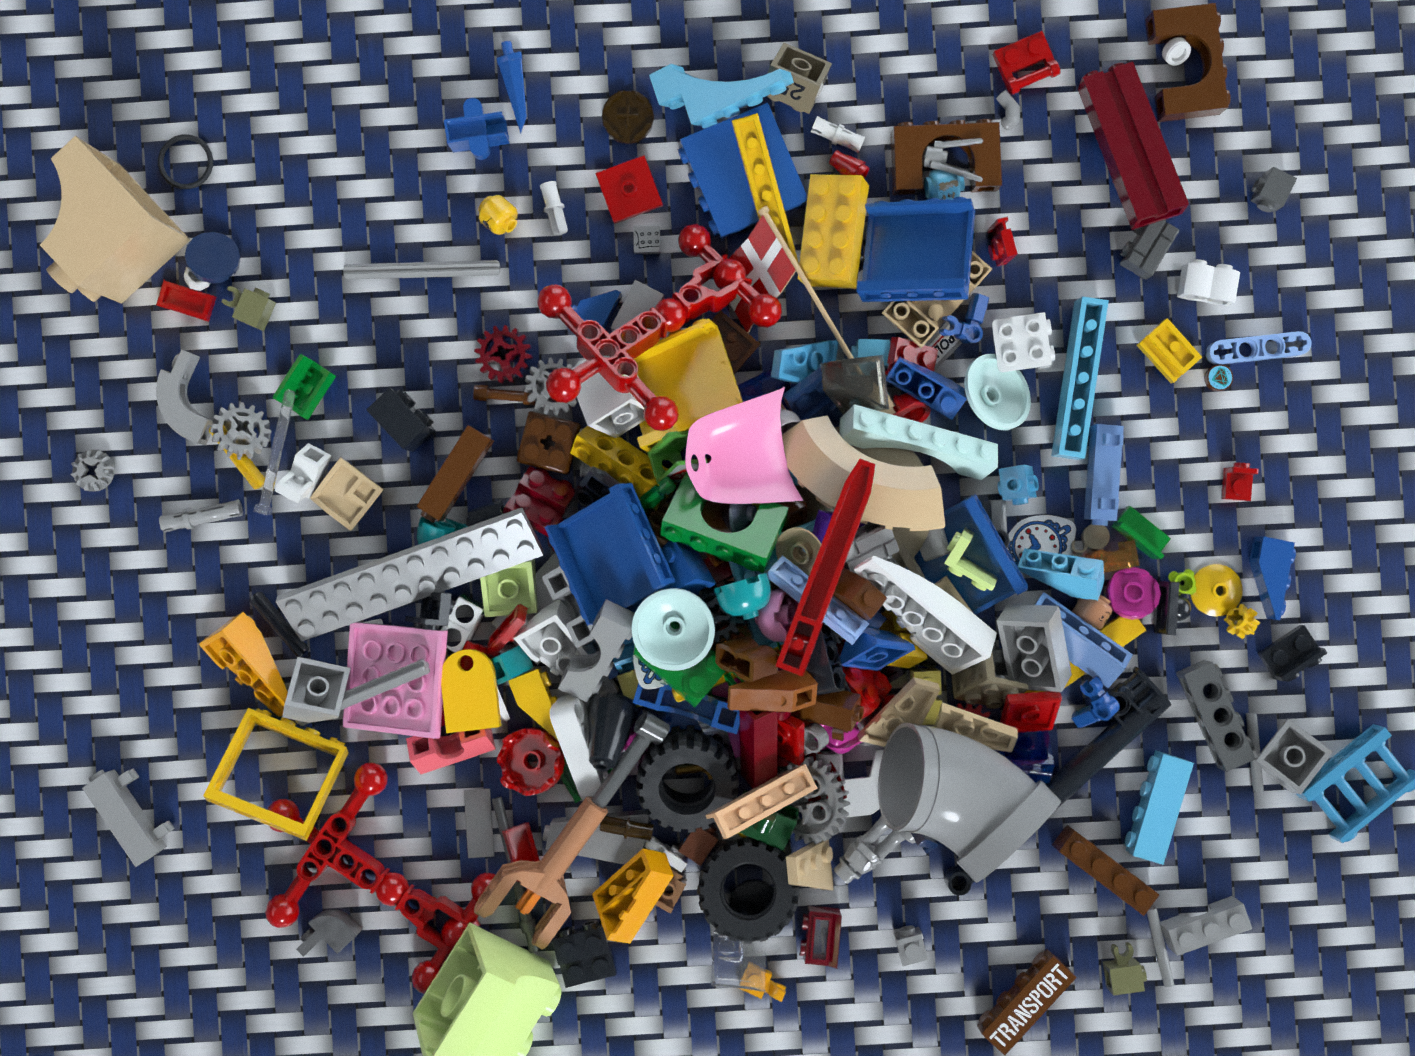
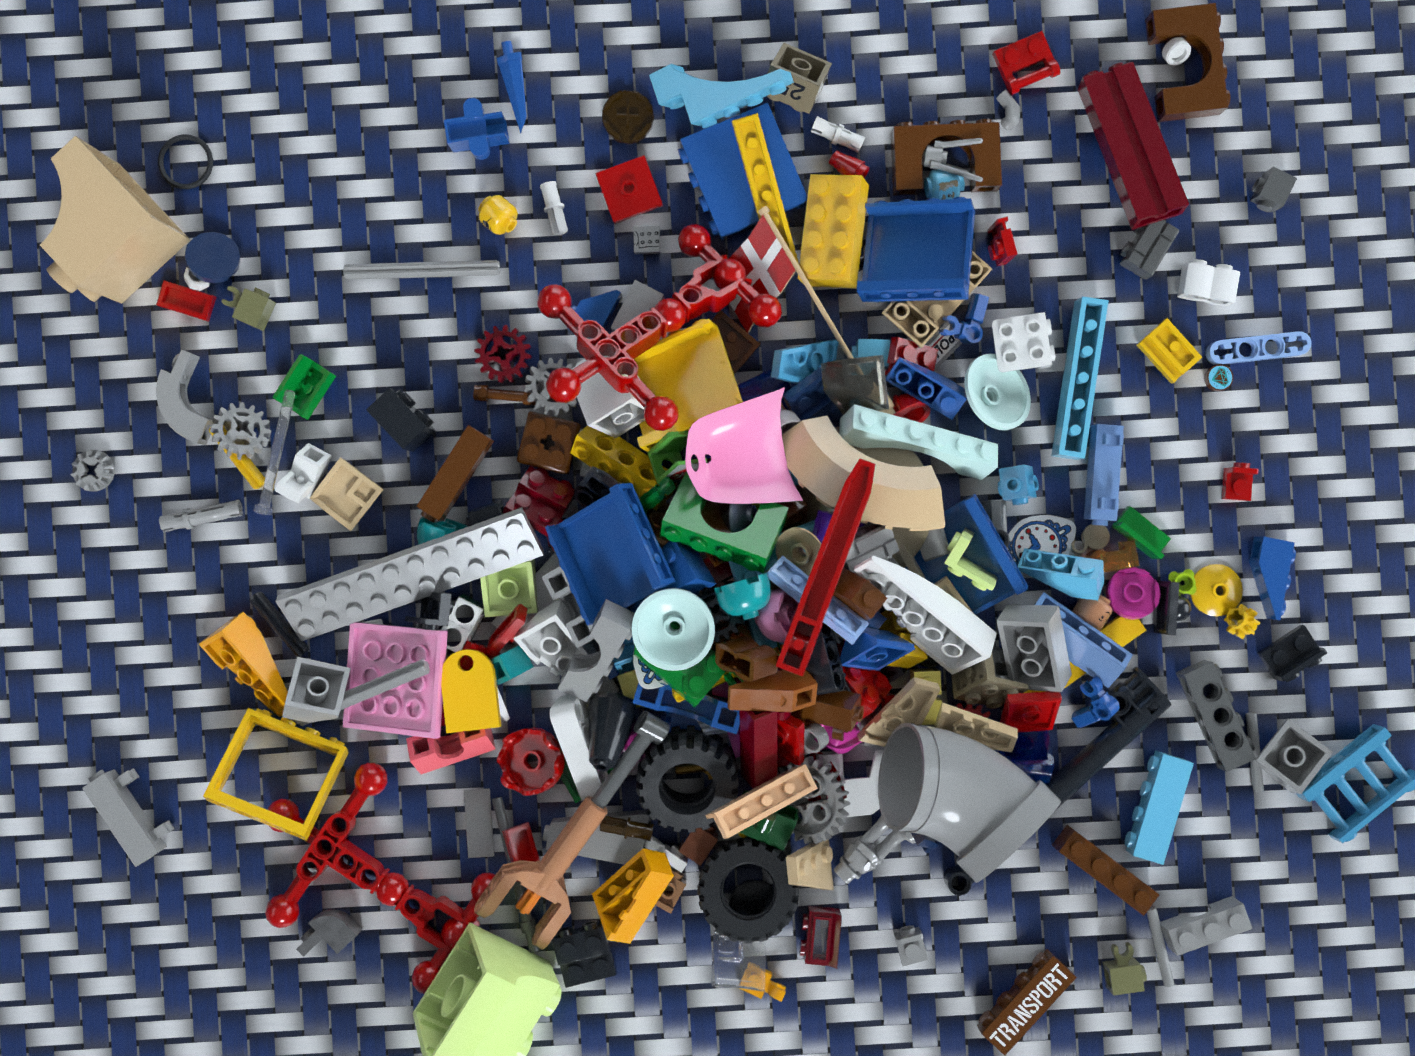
yellow slope [508,667,558,740] -> none

